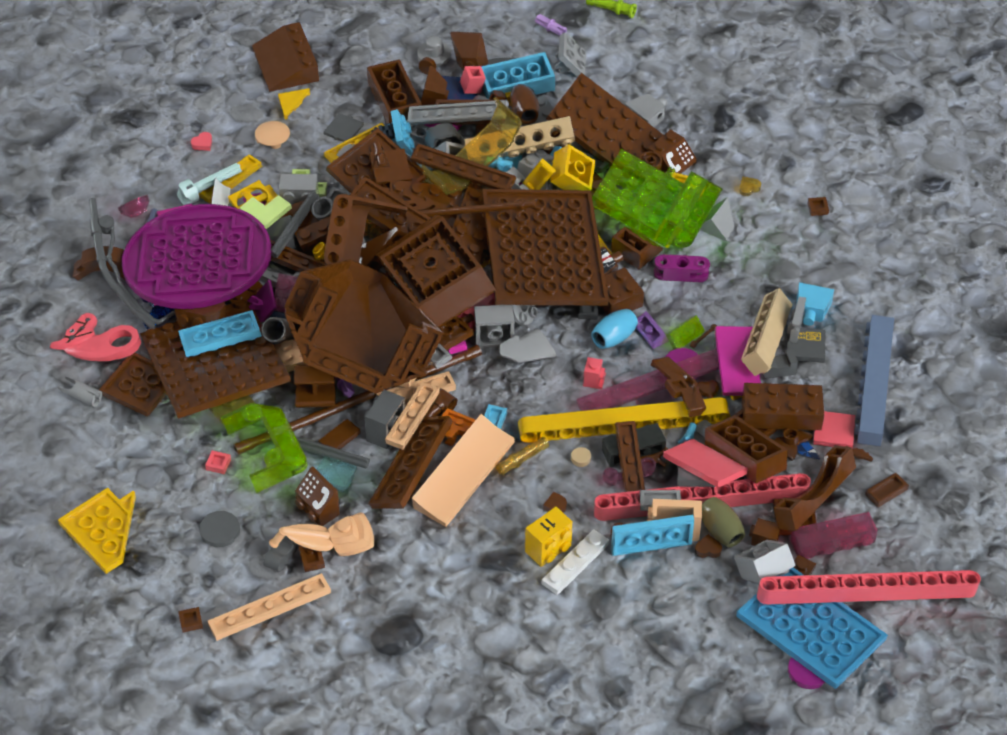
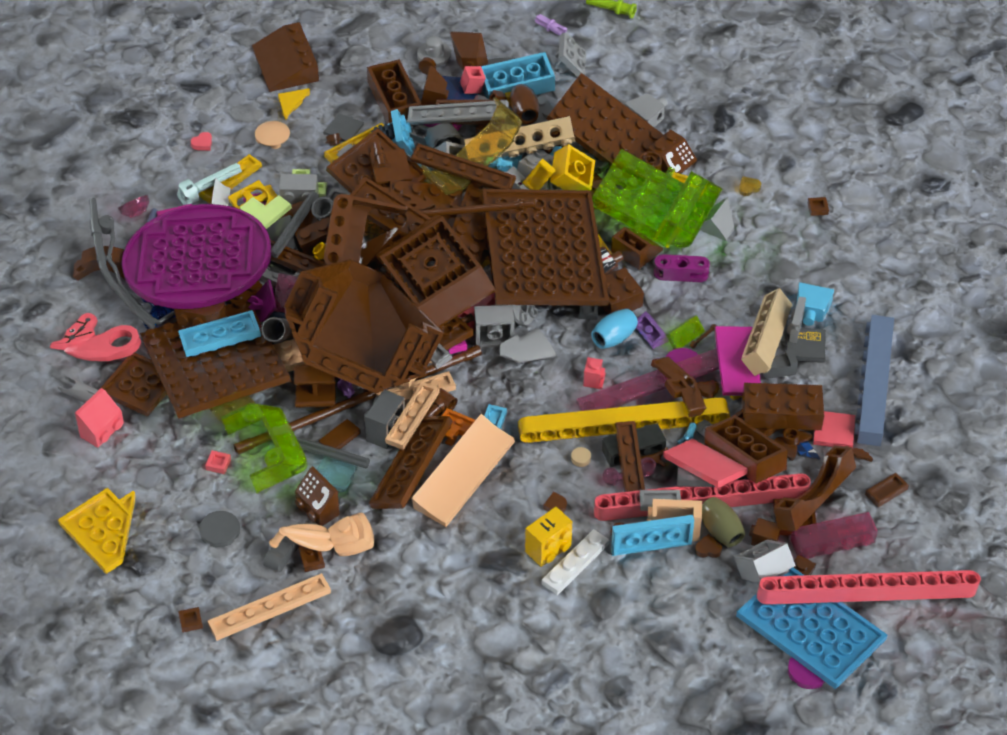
clear yellow pin [496,436,550,475] -> none
none -> coral slope [75,388,124,448]
none -> reddish brown plate [325,133,342,147]

